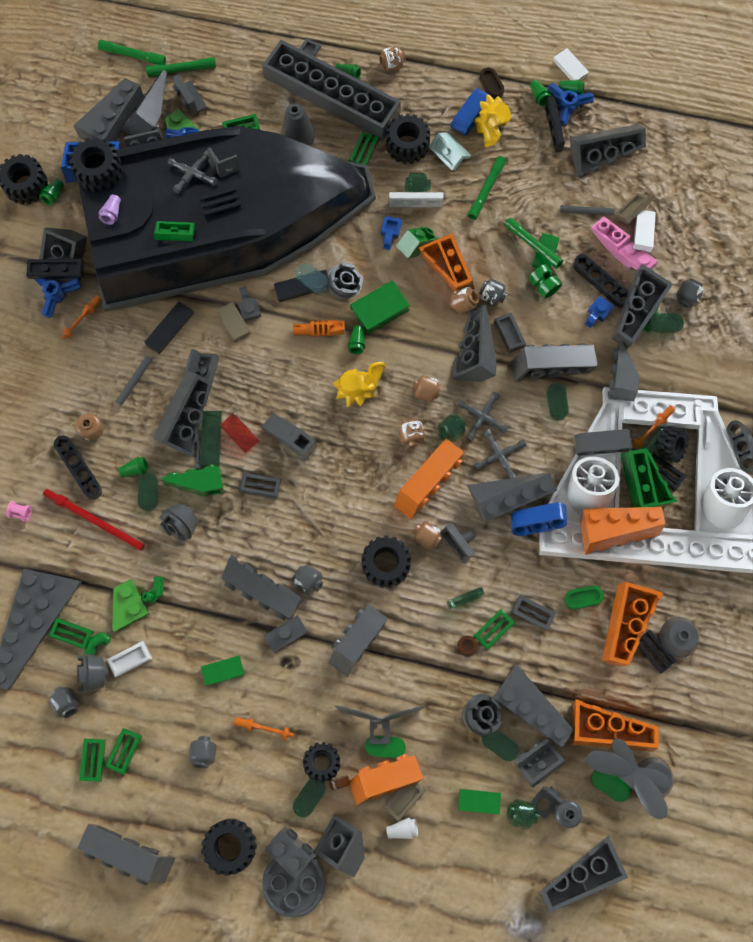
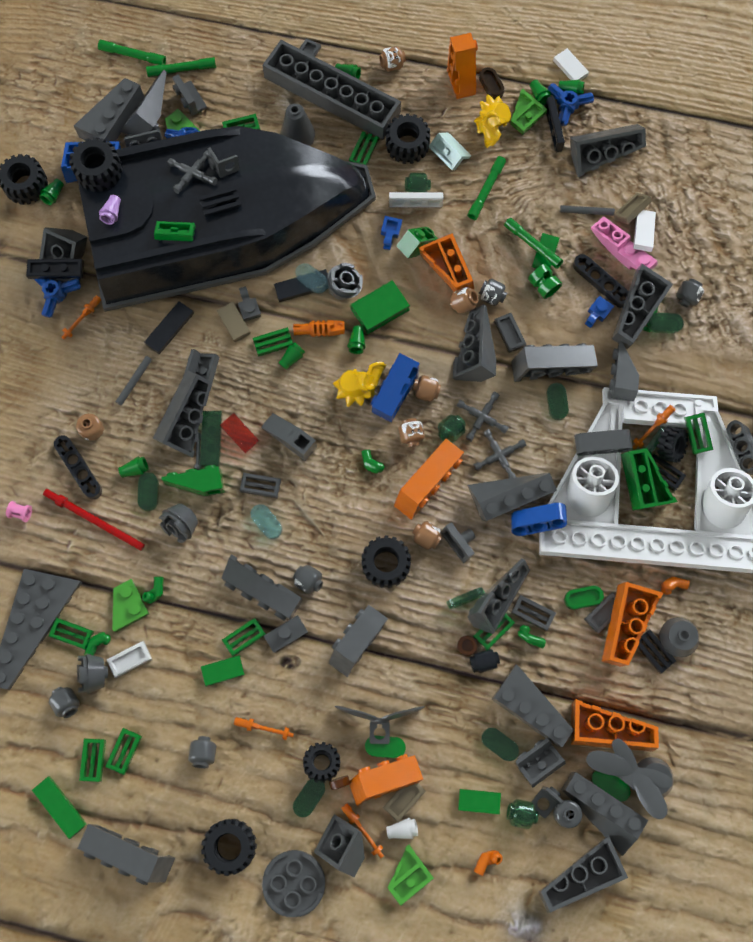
dark grey bracket [265,827,316,879] -> none
blue beam [450,88,492,136] -> none
dark grey cone [462,694,502,736] -> none
orange wedge [580,507,665,555] -> none
none -> green tile [32,776,87,839]
none -> green tile [222,618,266,657]
none -> clear light blue tile [250,504,282,539]
none -> green tile [253,327,293,357]
none -> green cone [278,342,305,370]
none -> orange piece [341,803,384,858]
none -> green arm [361,450,384,474]
none -> blue wedge [370,353,420,423]
none -> bright green wing [388,845,434,906]
none -> orange wedge [447,33,478,99]
none -> dark grey wedge [468,558,530,634]
none -> black brick [469,649,500,673]
none -> orange arm [474,850,503,876]
none -> bright green wing [510,89,547,135]
none -> green arm [518,625,546,648]
none -> dark grey wedge [561,772,648,856]
none -> dark grey tile [584,592,616,633]
none -> orange arm [661,577,690,595]
none -> green tile [684,412,713,454]

